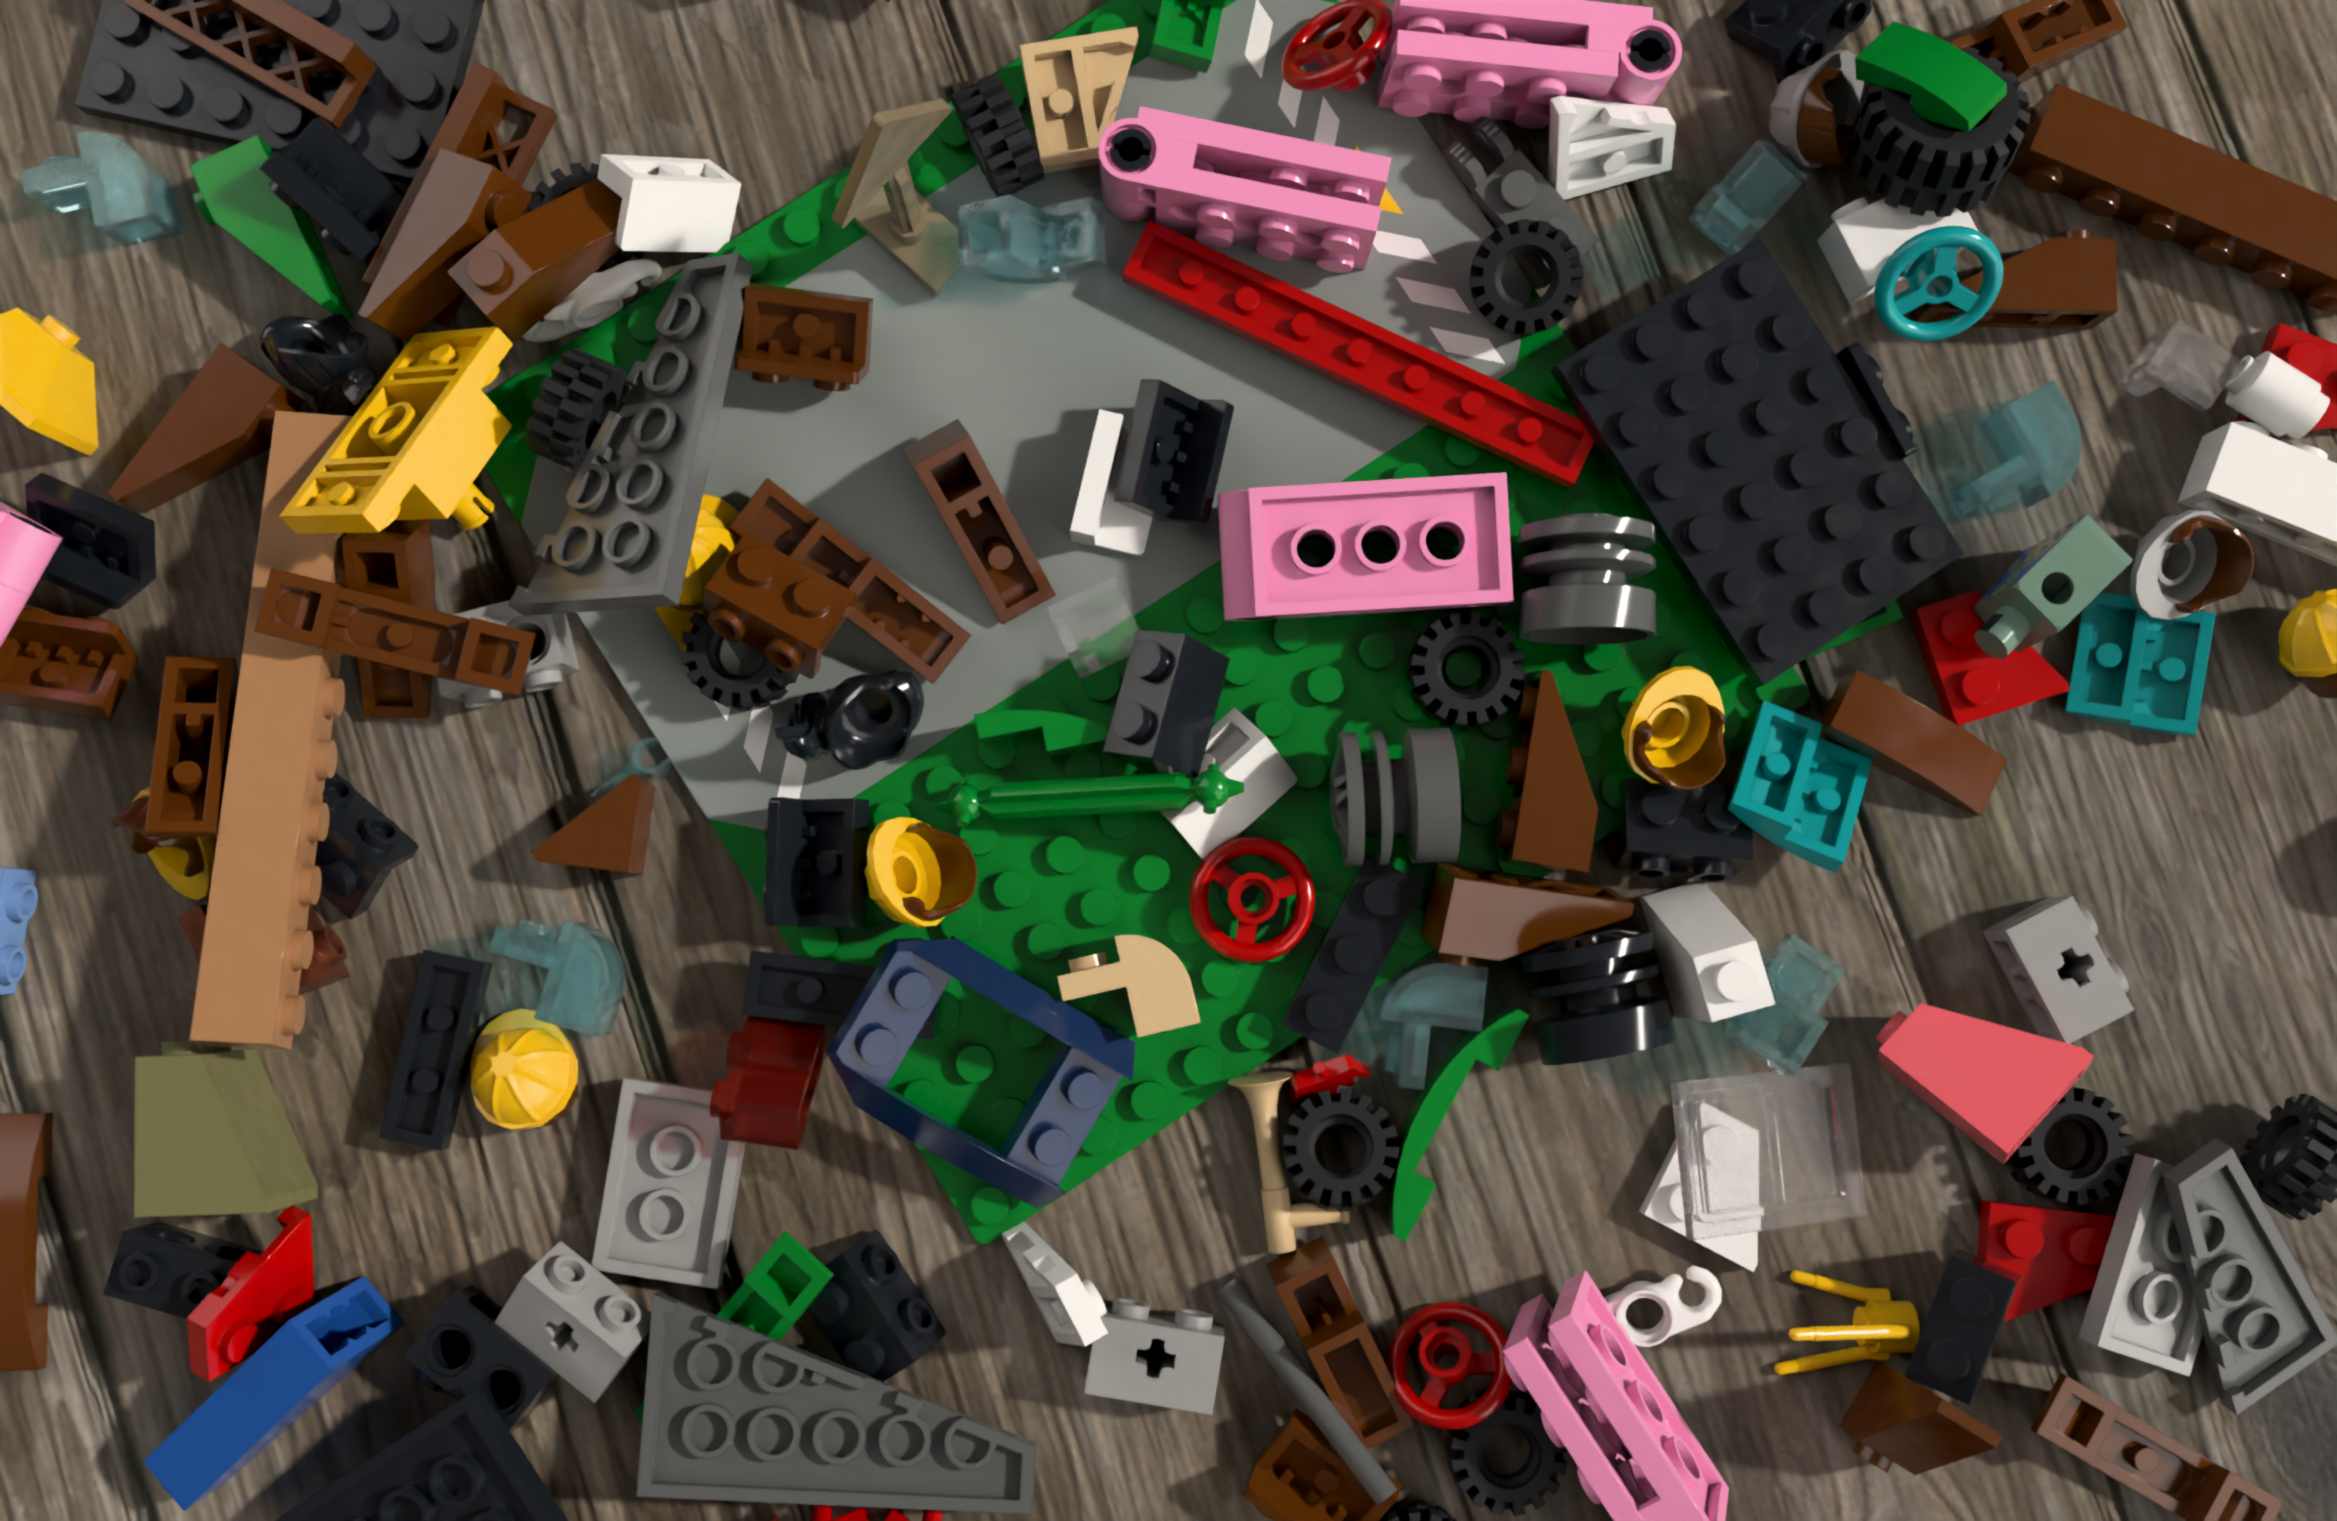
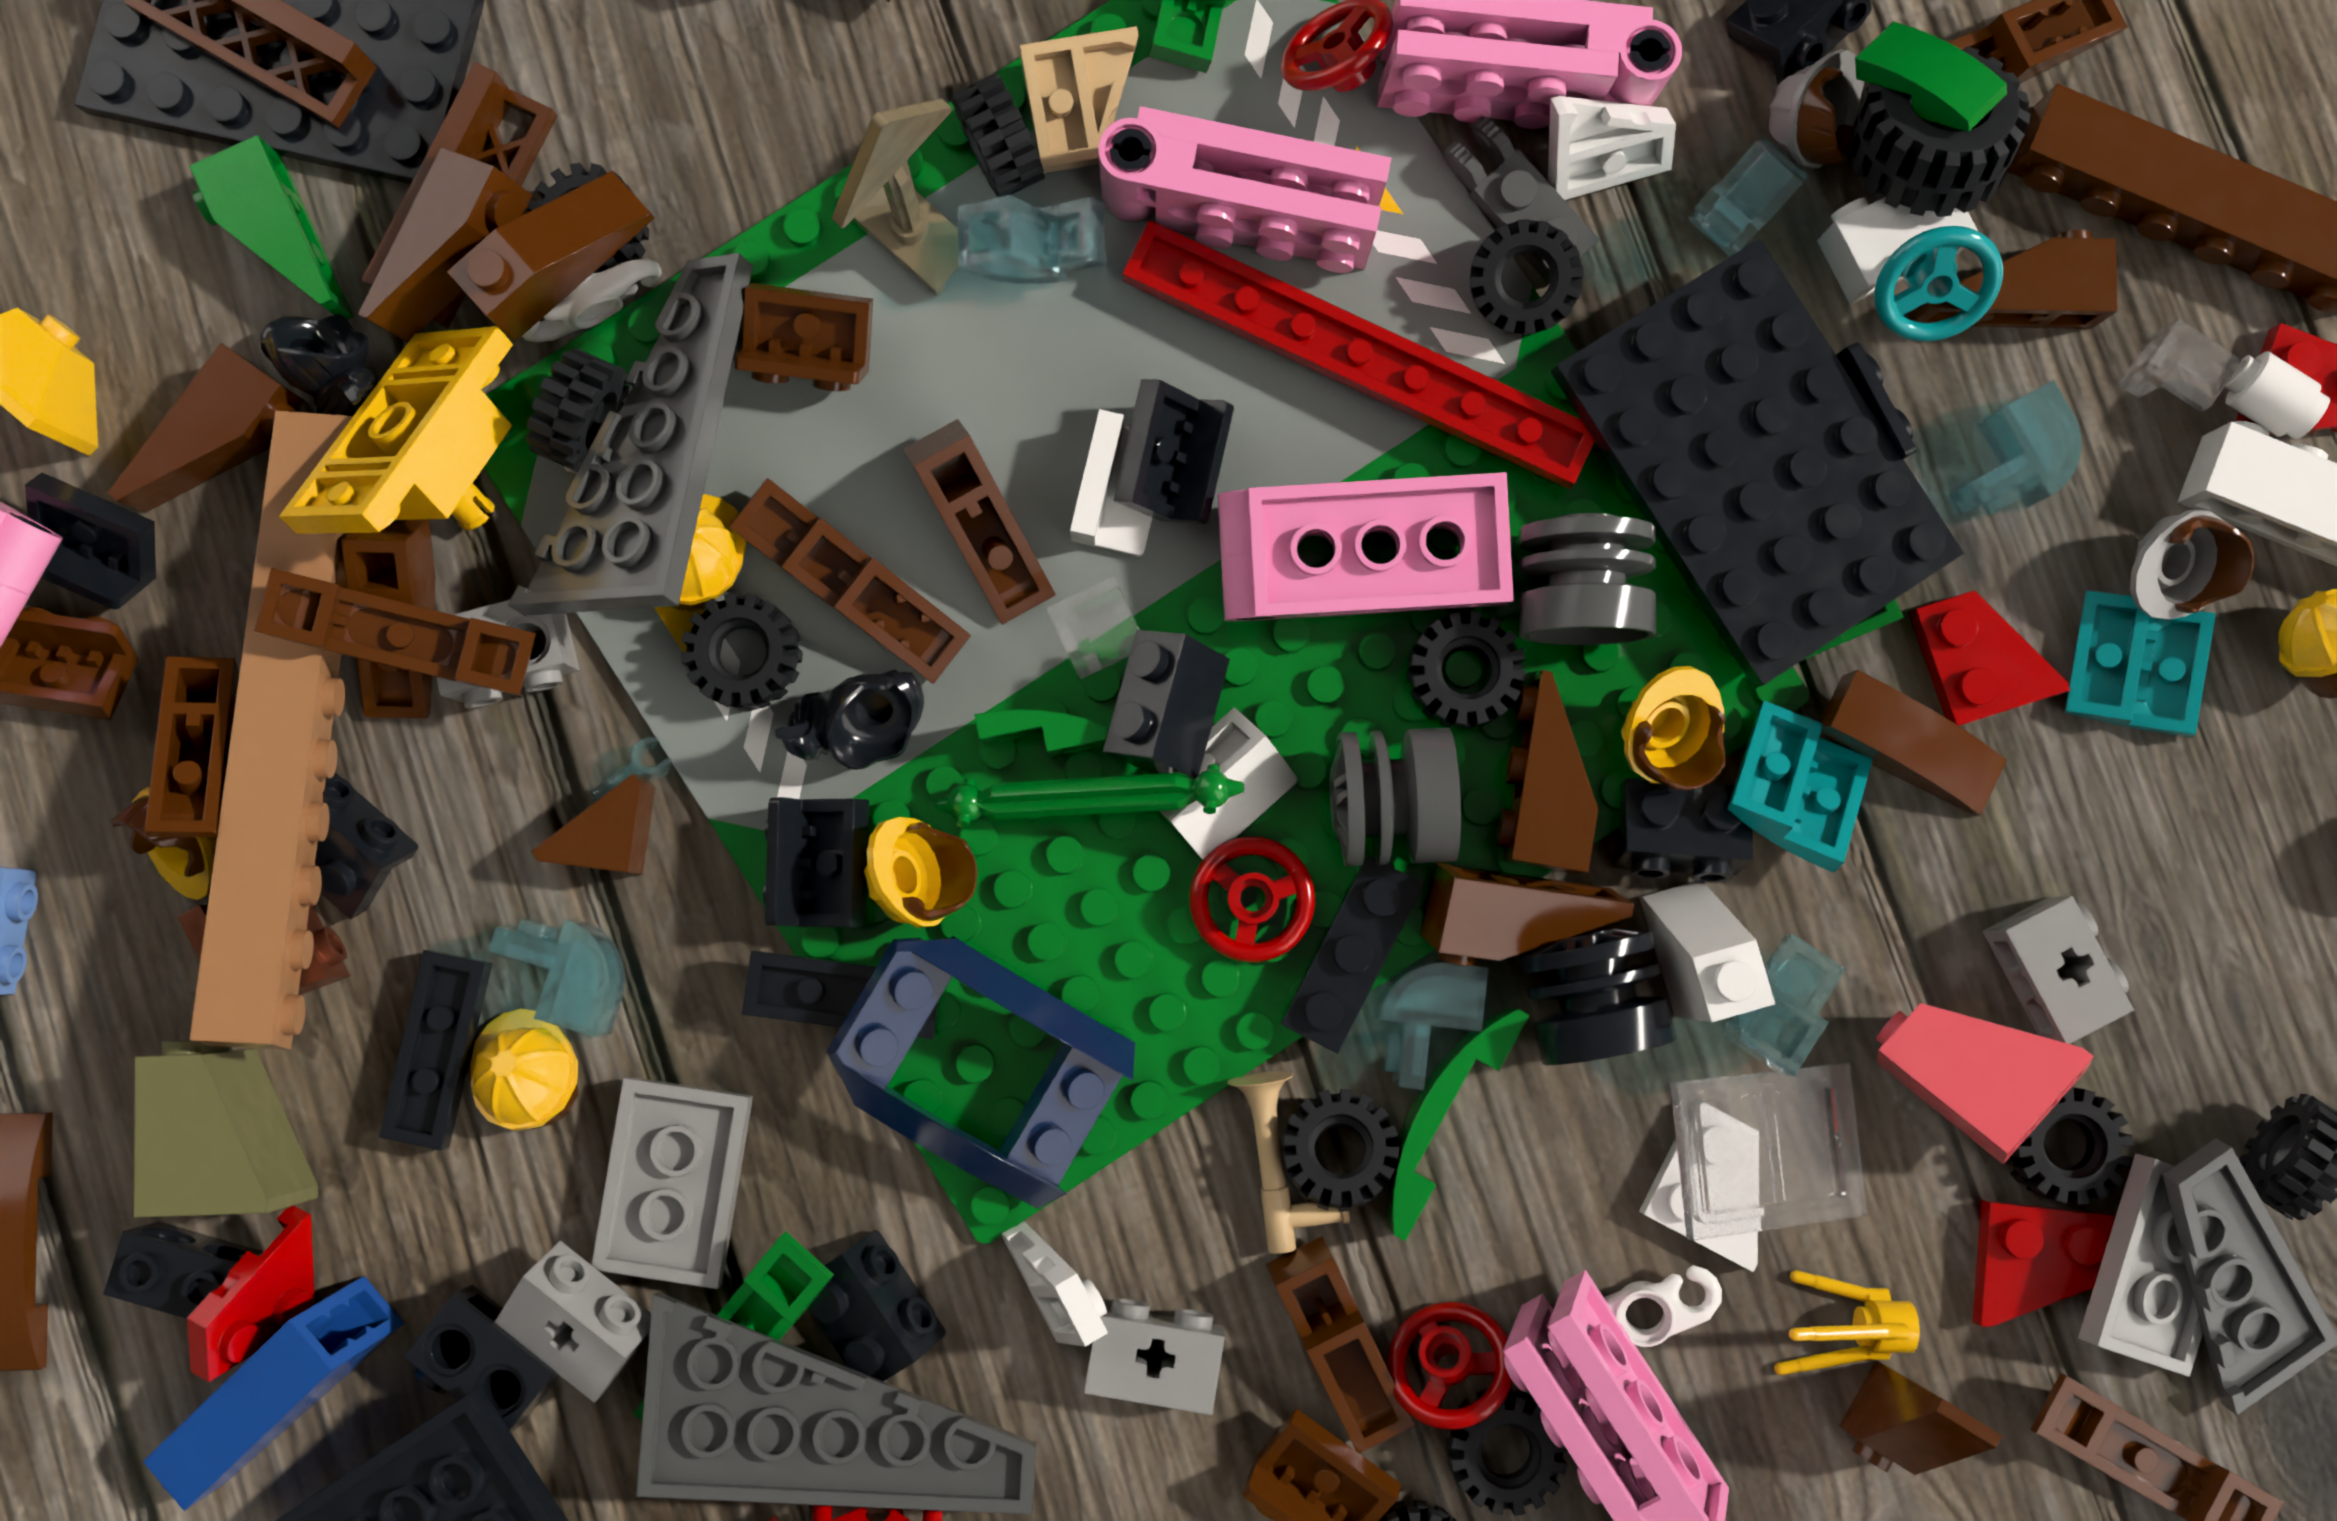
clear light blue brick [20,131,184,247] -> none
black bracket [259,118,405,261] -> none
white panel [597,154,741,253] -> none
reddish brown bracket [703,532,857,679] -> none
clear red brick [710,1016,826,1150] -> none
tan brick [1057,935,1201,1037] -> none
dark grey bar [1217,1278,1398,1506] -> none
red piece [1288,1054,1371,1106] -> none
black brick [1905,1249,2022,1405] -> none
sand green torso [1975,514,2133,659] -> none

